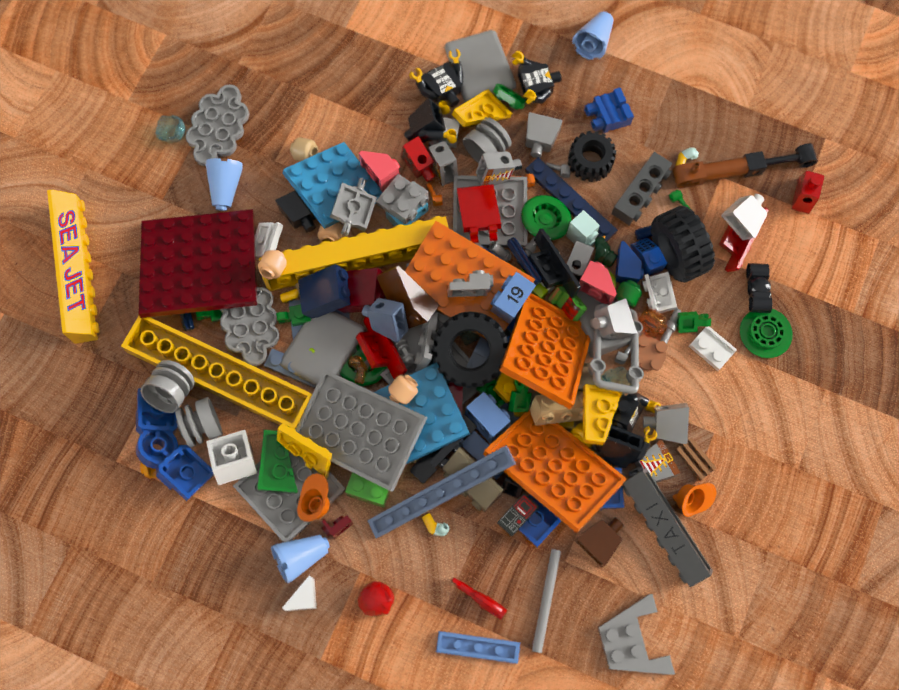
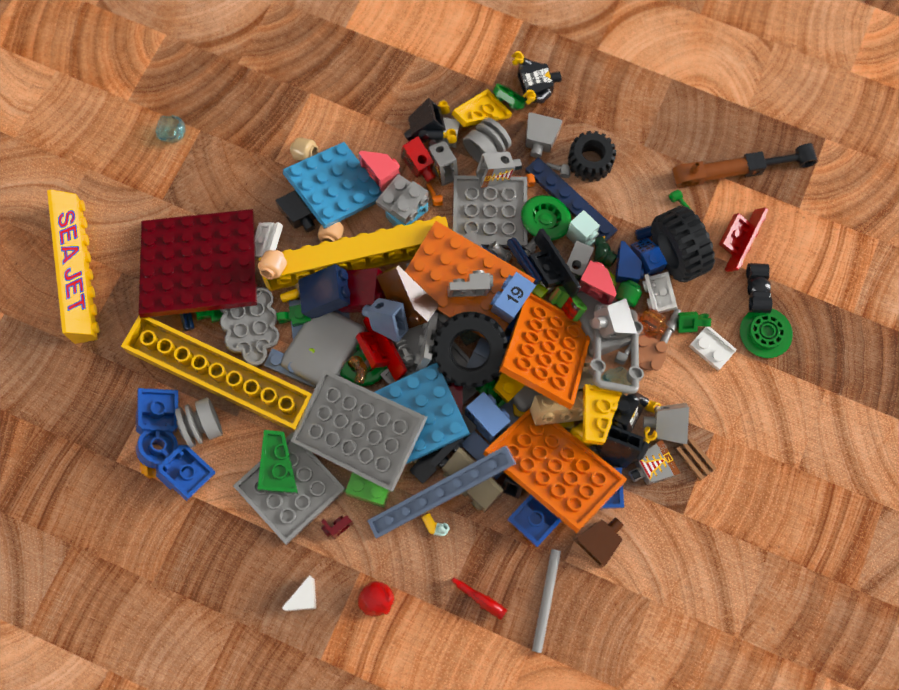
light grey wheel [140,360,195,413] -> none
light grey plate [185,85,249,166] -> none
light blue cone [205,158,243,211] -> none
white brick [206,430,258,485] -> none
light blue cone [271,535,330,583] -> none
yellow wing [277,423,332,479] -> none
orange piece [297,473,330,522] -> none
light grey plate [330,178,377,236] -> none
light nougat head [388,374,418,405] -> none
torso [409,49,464,107] -> none
medium blue tile [436,631,520,664] -> none
light grey piece [444,30,516,102] -> none
red tile [457,184,501,243] -> none
pearl dark grey tile [497,493,539,537] -> none
green plate [508,380,532,412] -> none
light blue cone [572,12,613,60] -> none
blue hips [584,87,634,133] -> none
light grey wing [598,594,675,675] -> none
dark grey brick [611,152,673,226] -> none
dark grey brick [623,467,713,588] -> none
orange piece [673,483,716,517] -> none
light aqua arm [675,147,699,166] -> none
white torso [721,194,767,240] -> none
red torso [791,171,824,214] -> none

